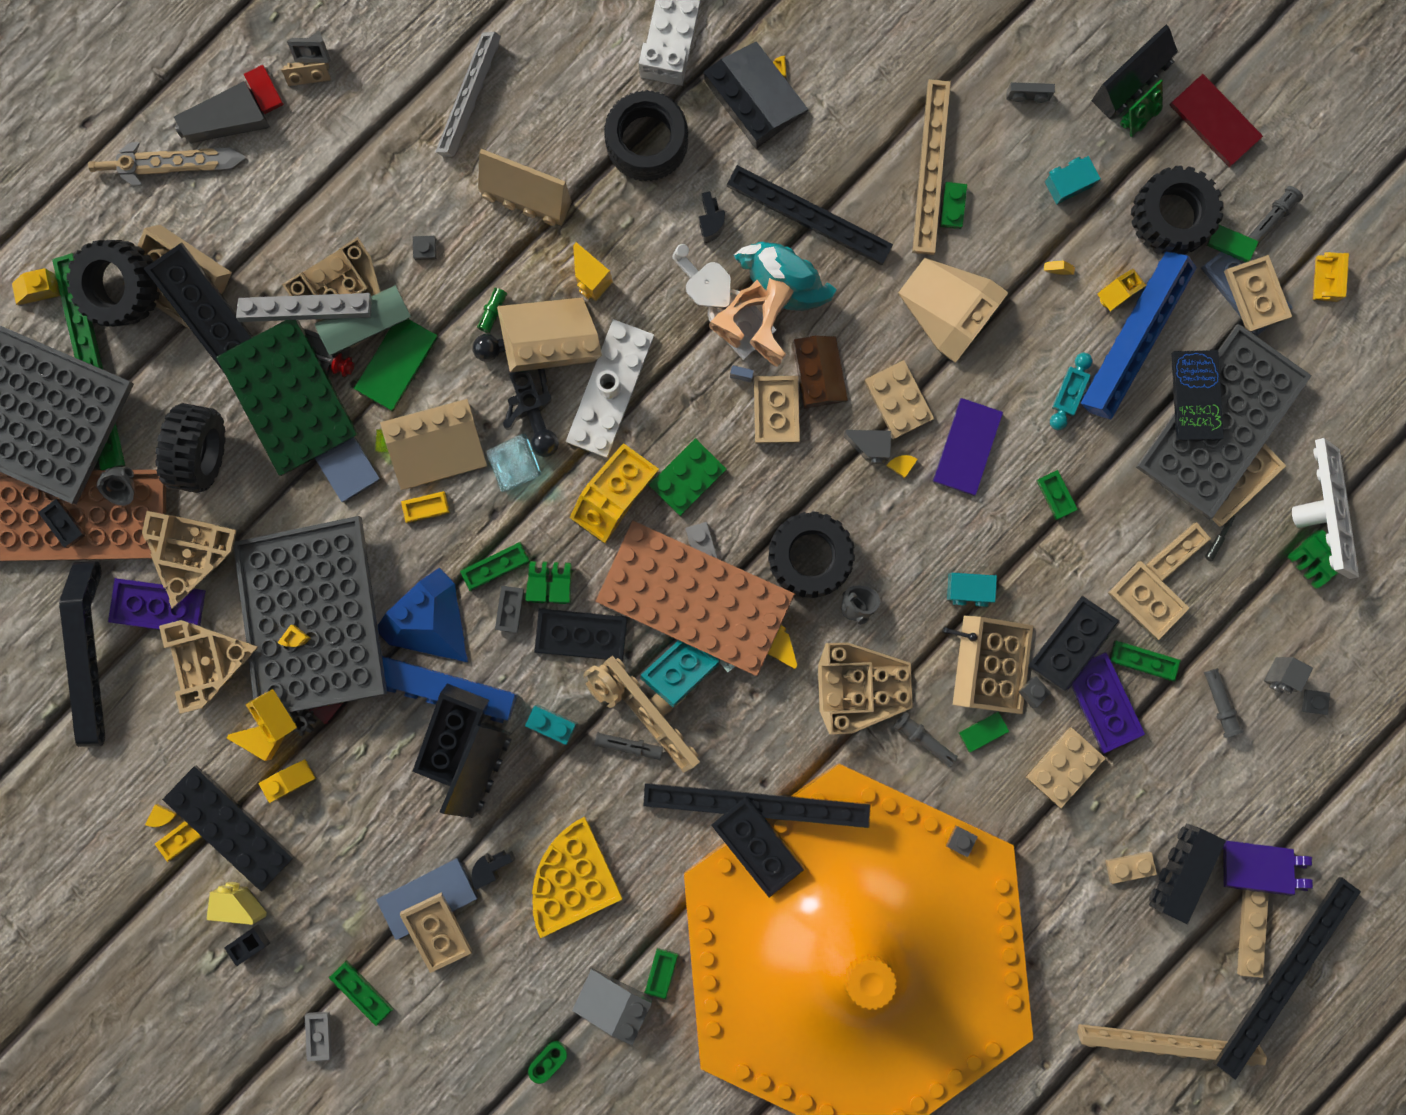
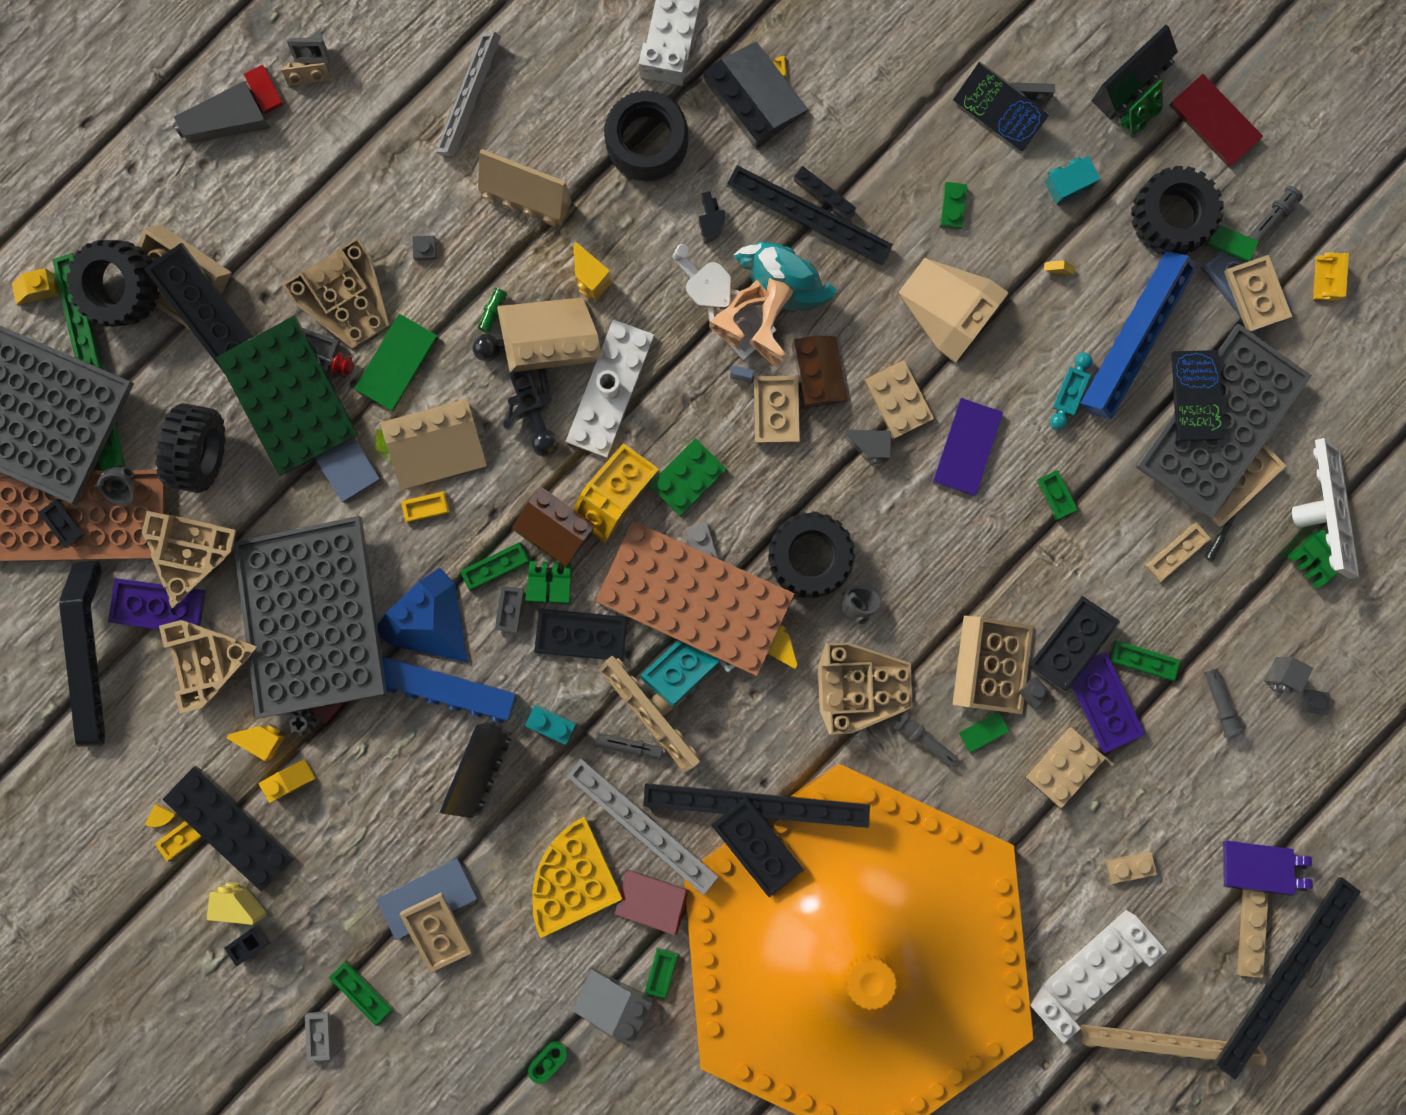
sword [88,142,245,186] -> none
light grey plate [236,293,372,322] -> none
yellow hinge [245,689,297,743] -> none
yellow tile [278,624,311,647] -> none
sand green brick [315,285,412,355] -> none
black brick [412,683,490,786] -> none
black brick [471,850,516,890] -> none
clear light blue plate [486,434,542,492] -> none
tan plate [583,665,624,708] -> none
yellow tile [886,455,918,478] -> none
tan plate [912,79,951,255] -> none
black hinge [943,627,977,641] -> none
dark grey plate [946,826,978,857] -> none
teal brick [947,573,997,607] -> none
yellow slope [1097,268,1147,311] -> none
tan plate [1108,561,1189,640] -> none
black brick [1149,823,1226,925] -> none
none -> reddish brown slope [512,487,596,568]
none -> light grey plate [567,759,720,895]
none -> tile [615,870,689,935]
none -> black piece [793,166,856,221]
none -> black tile [953,62,1050,152]
none -> white plate [1029,910,1167,1044]

